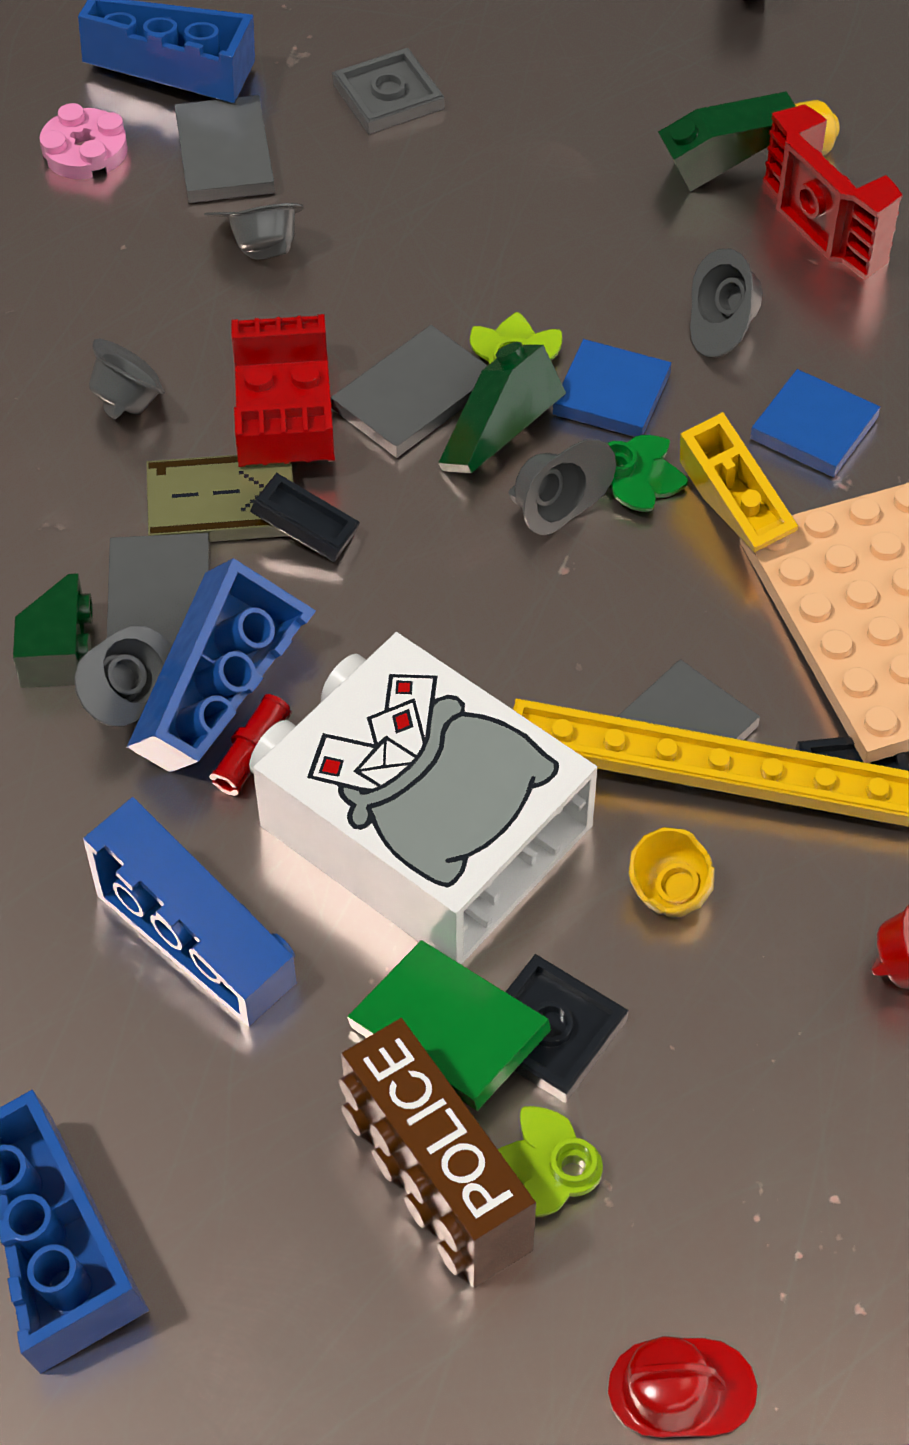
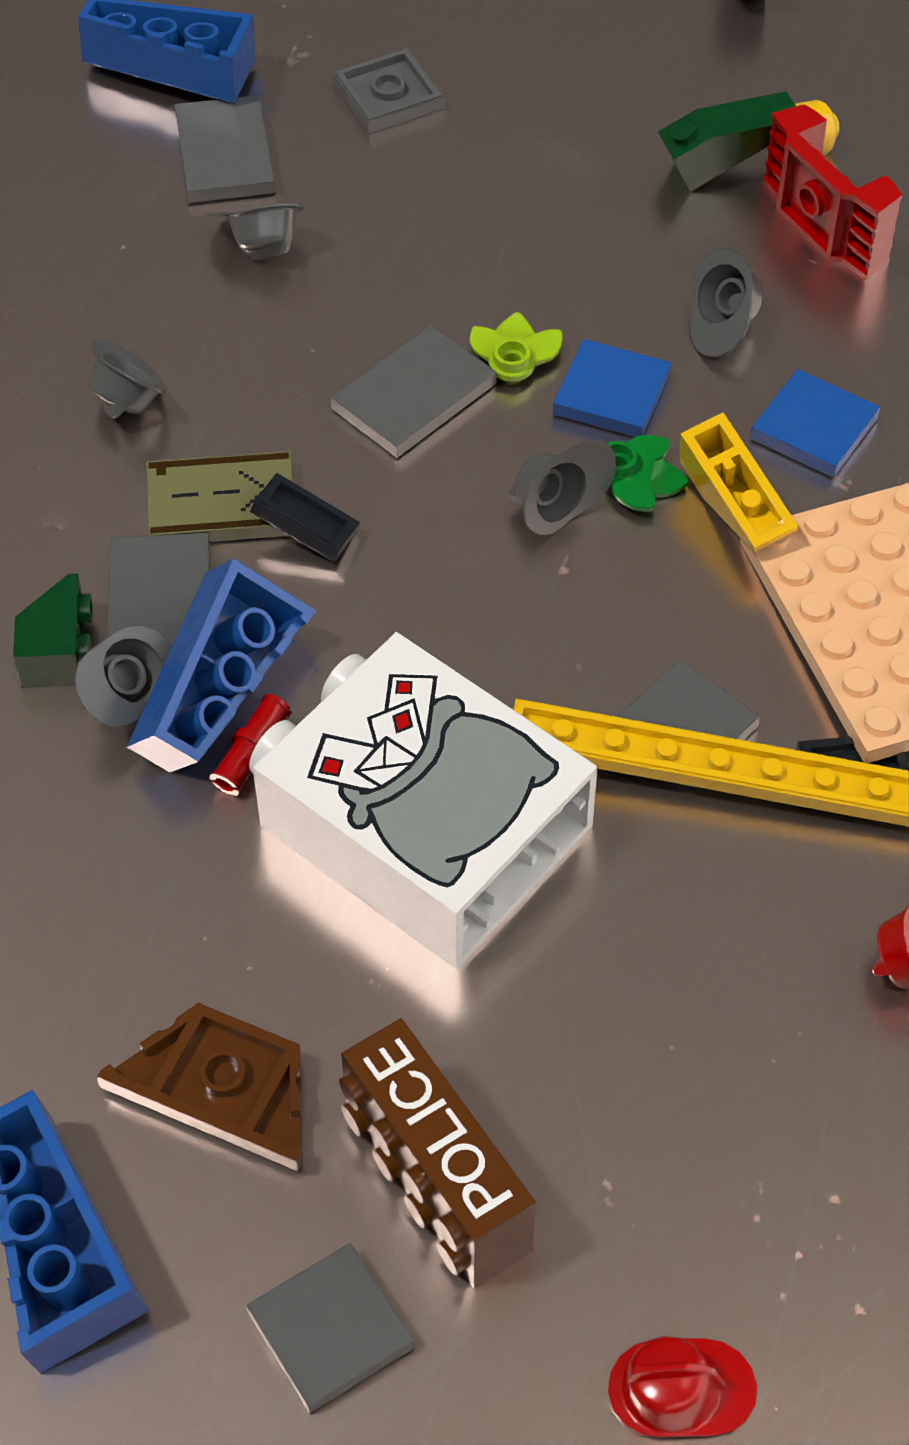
bright pink plate [39,103,128,179] -> none
blue wedge [83,797,297,1027] -> none
red plate [231,314,335,467] -> none
green tile [347,940,551,1111] -> none
dark green slope [438,342,566,473] -> none
lime plate [498,1106,603,1217] -> none
black tile [506,954,629,1103] -> none
yellow hair [629,827,715,917] -> none
none -> reddish brown wing [97,1003,302,1171]
none -> dark grey tile [246,1243,415,1414]

